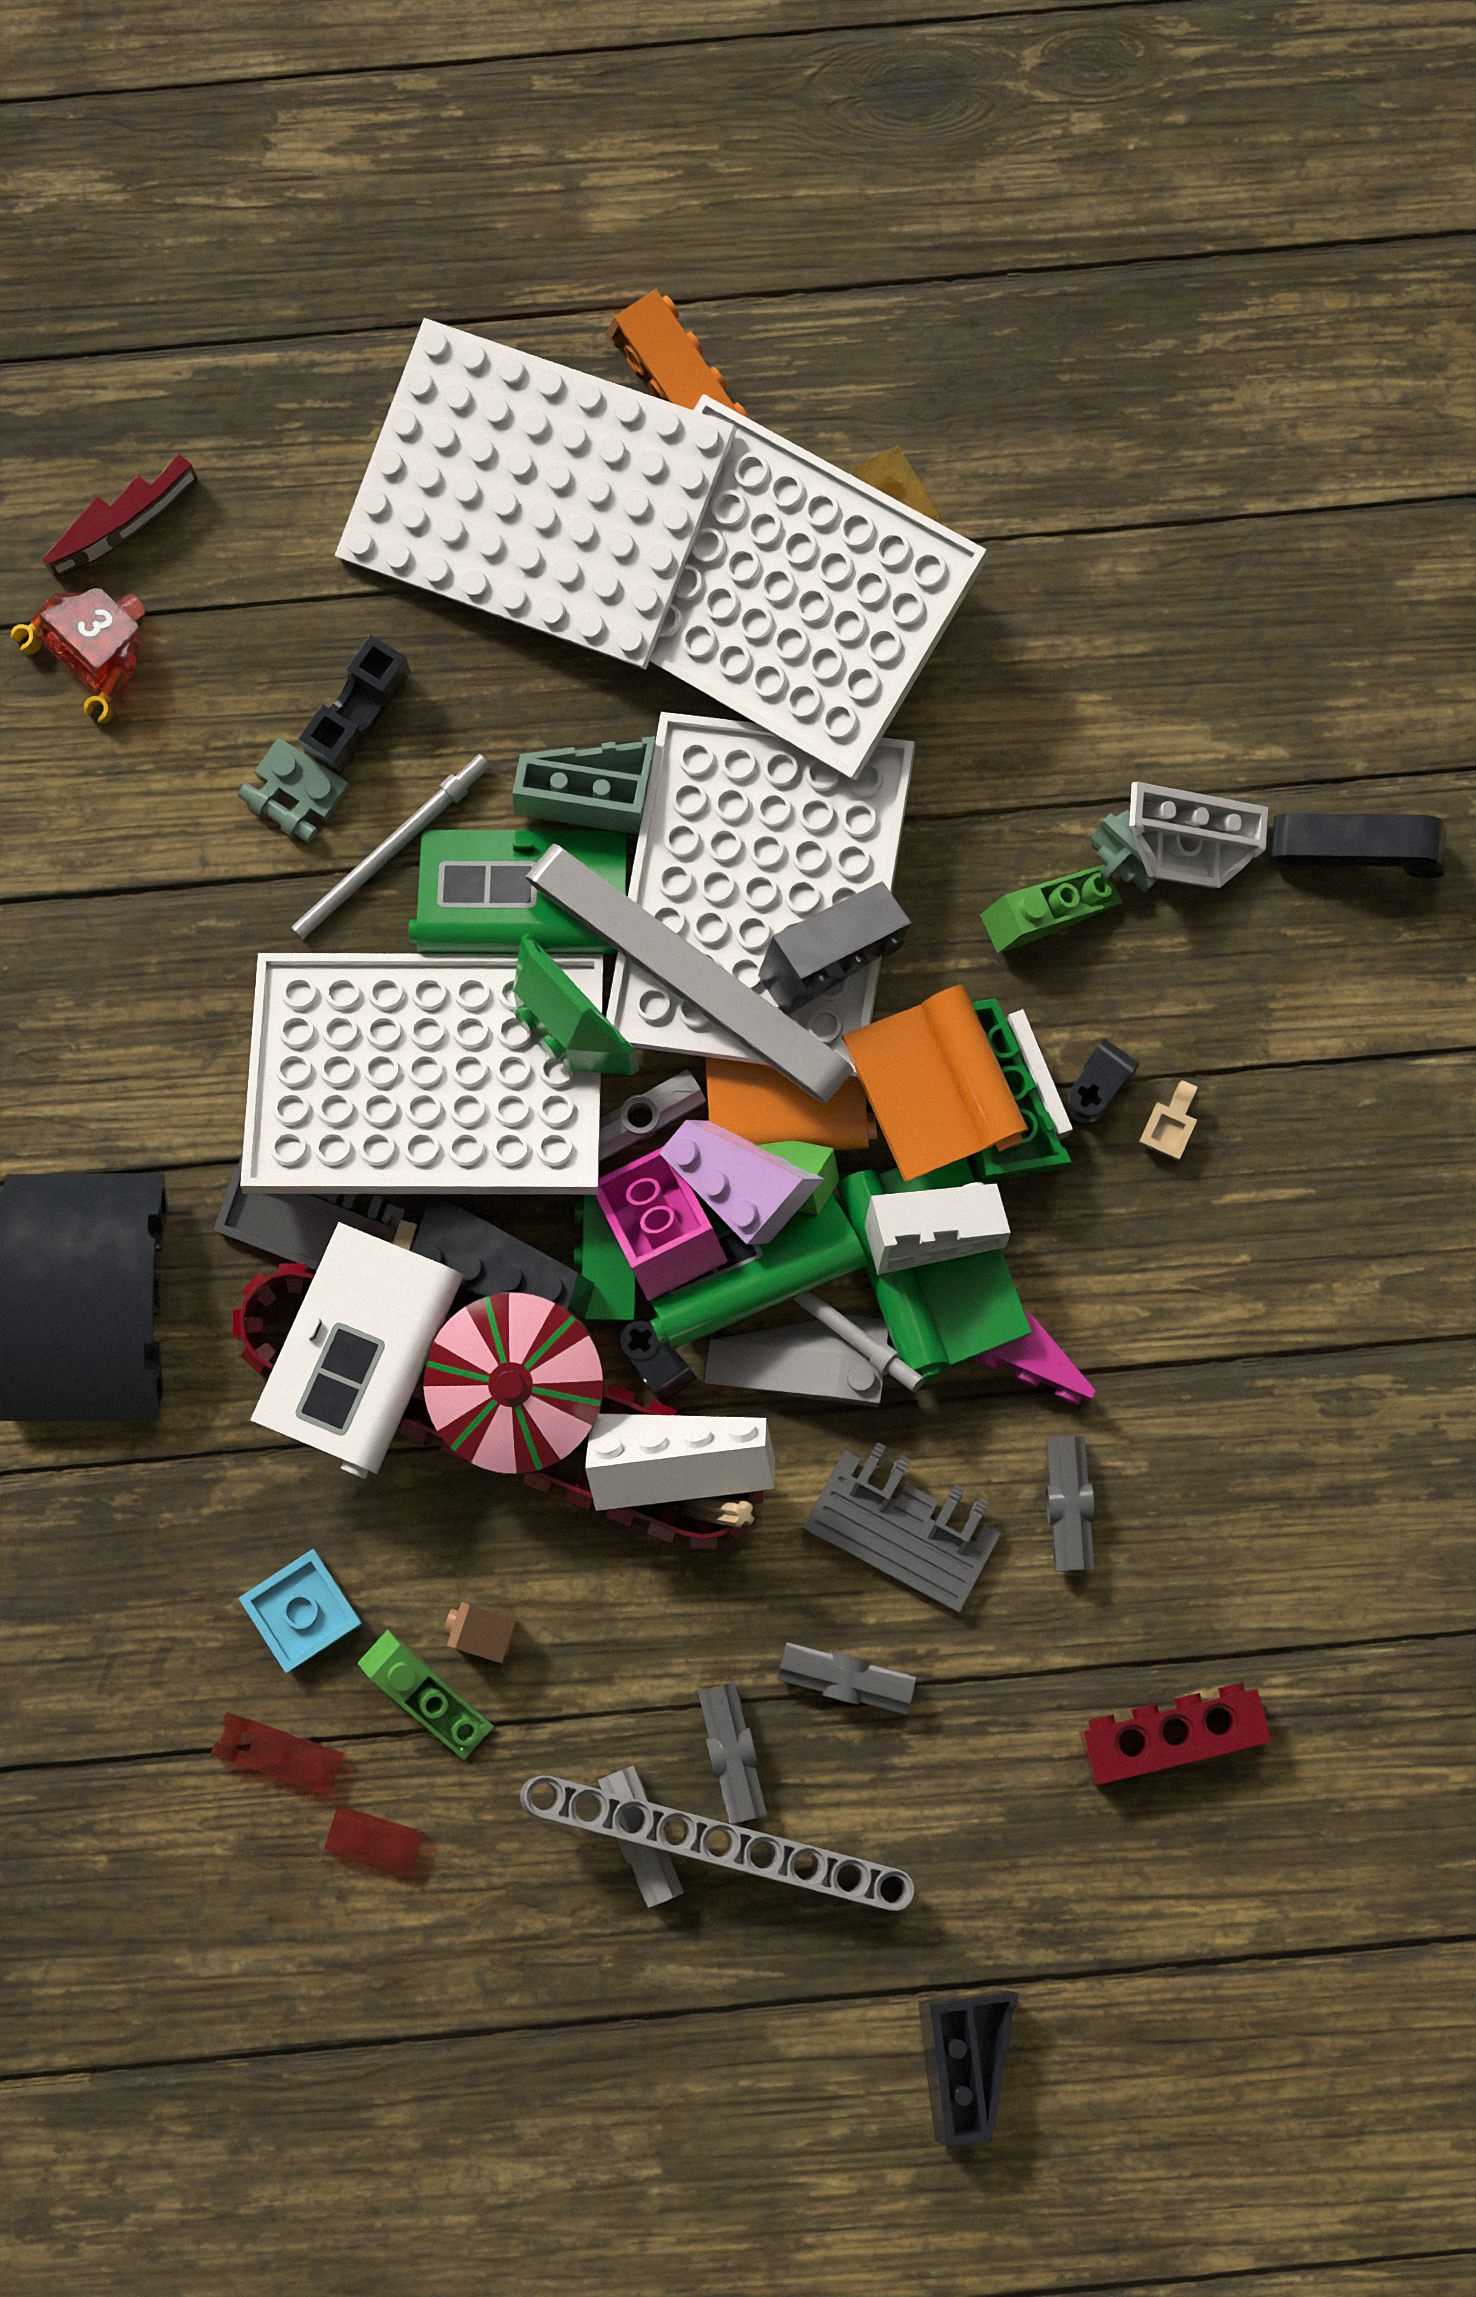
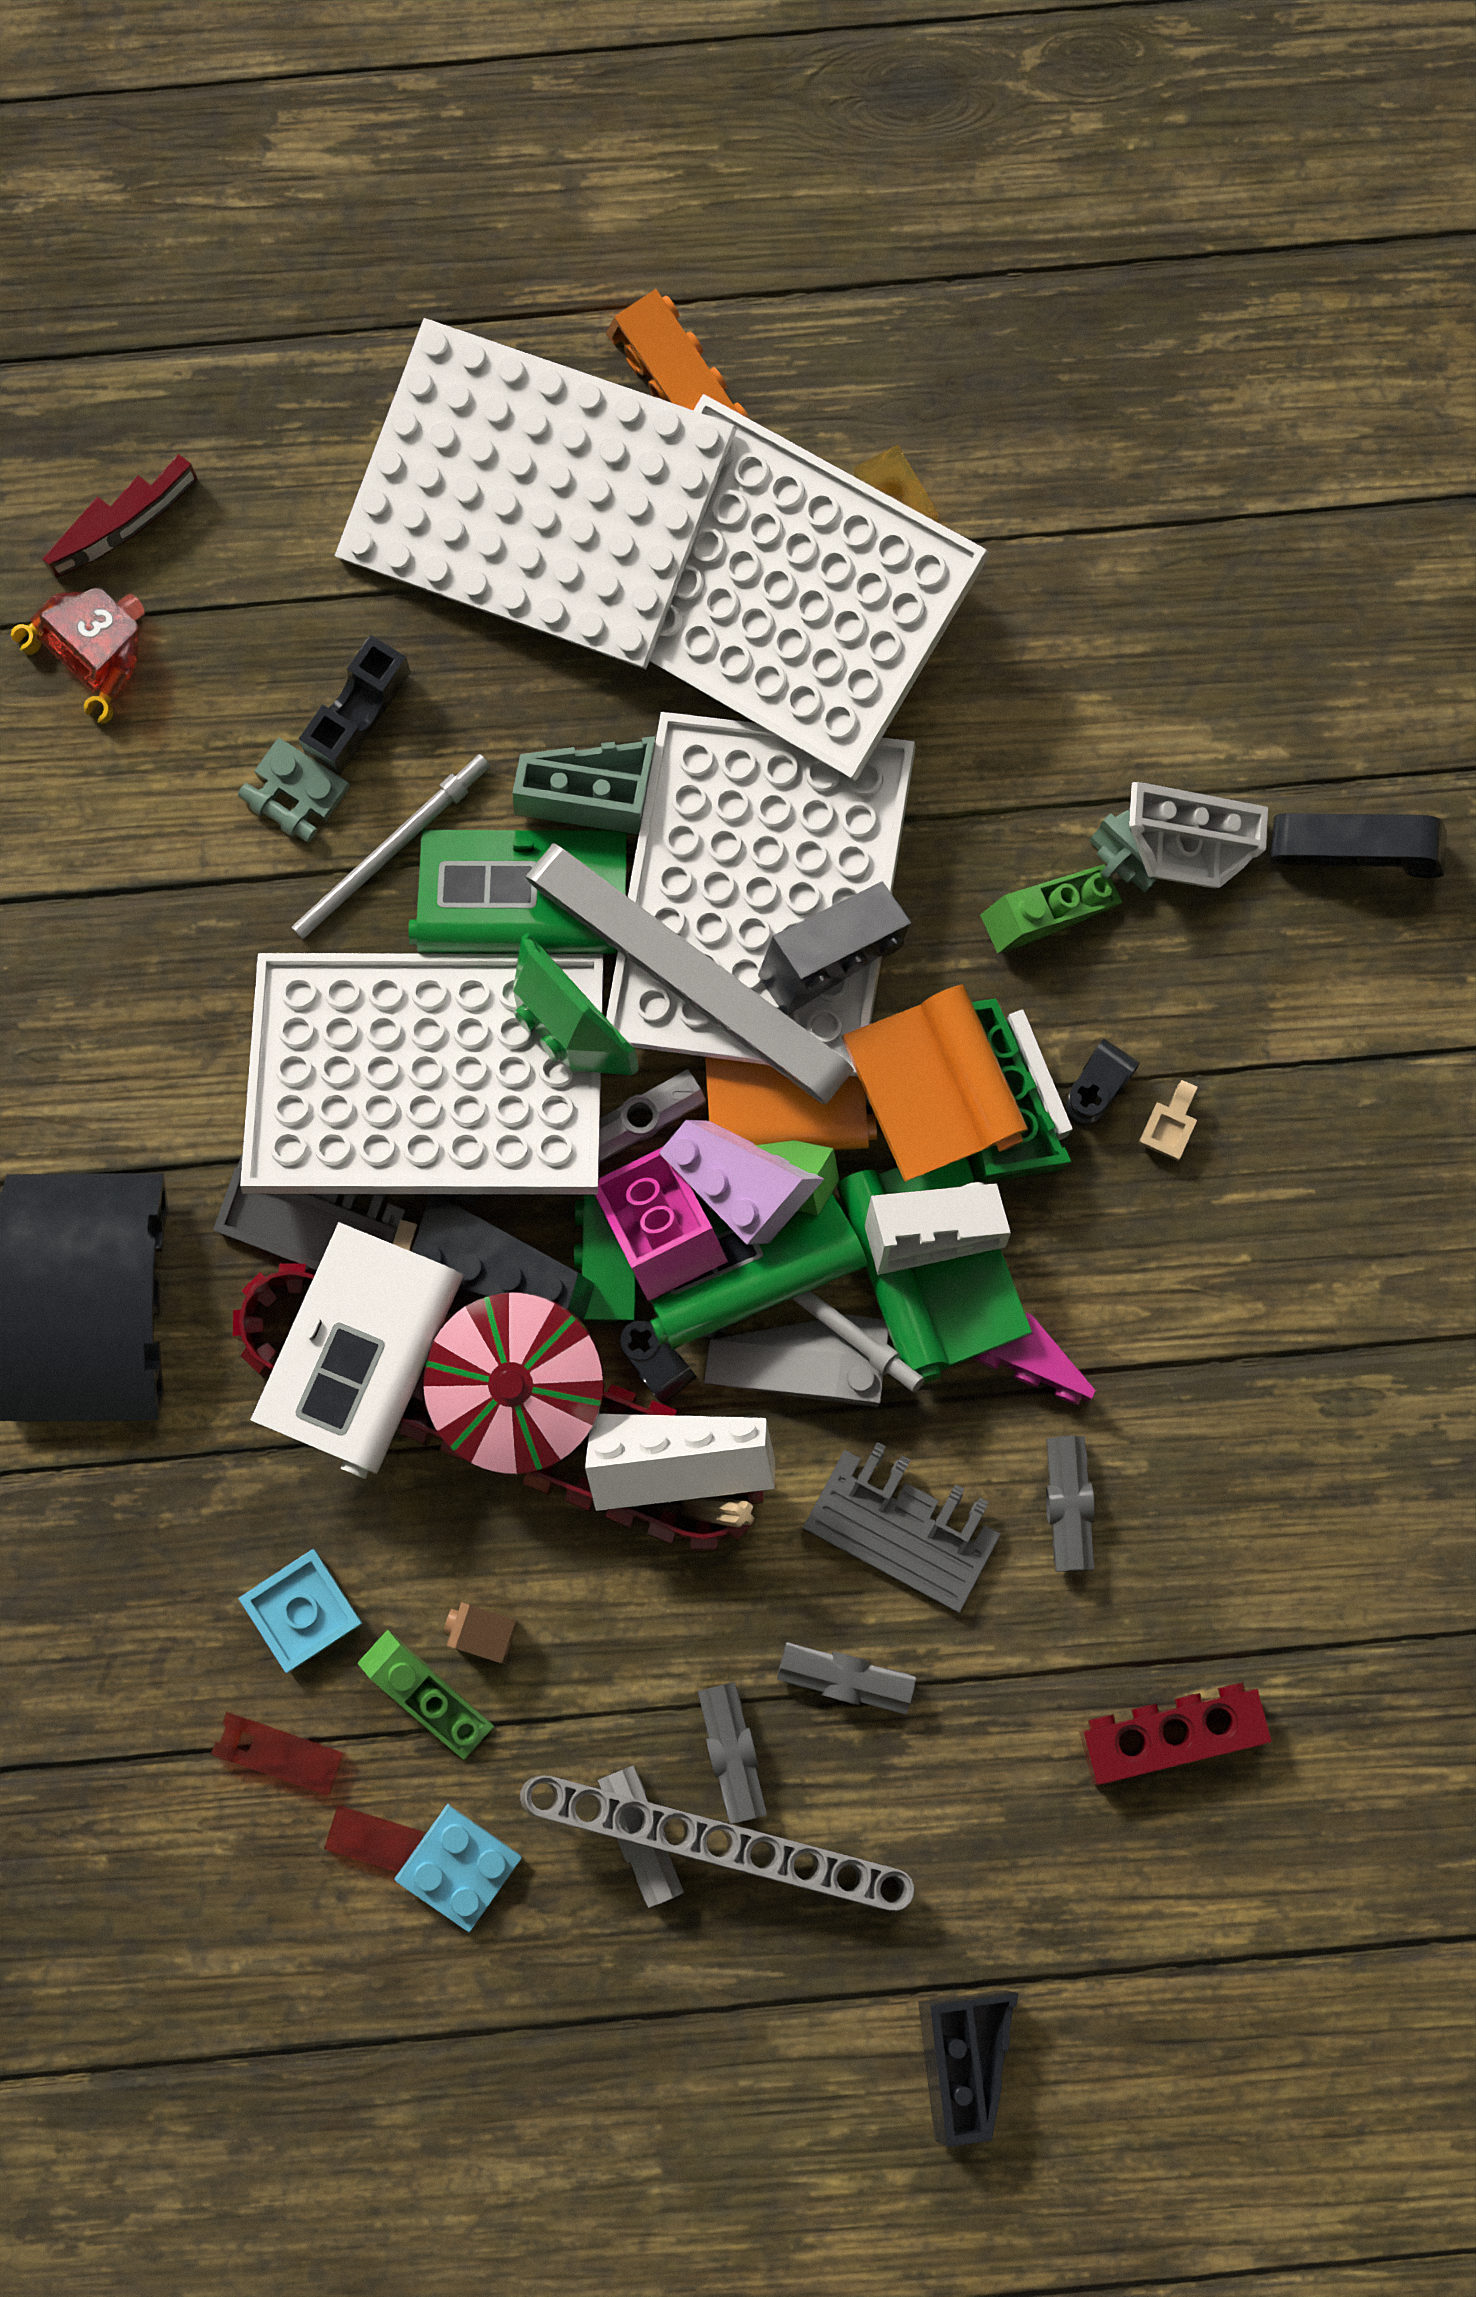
none -> medium azure plate [395,1804,522,1932]

